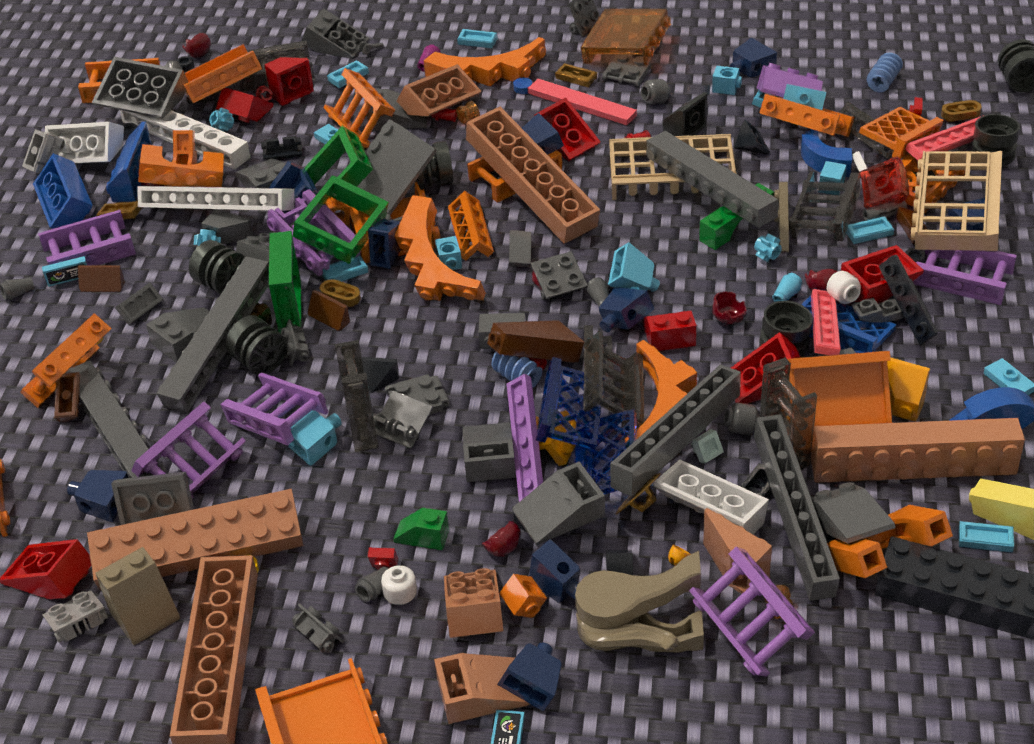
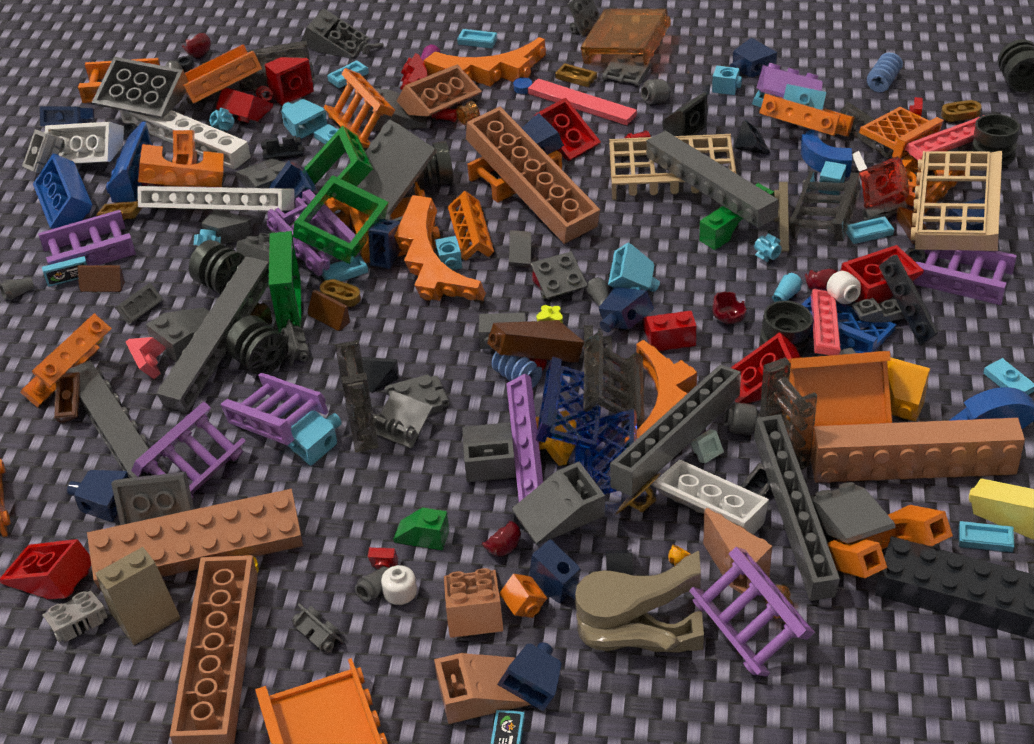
none -> dark blue panel [40,106,95,126]
none -> coral slope [126,337,166,379]
none -> medium azure torso [281,99,327,139]
none -> red slope [400,53,427,90]
none -> neon yellow piece [536,305,563,323]

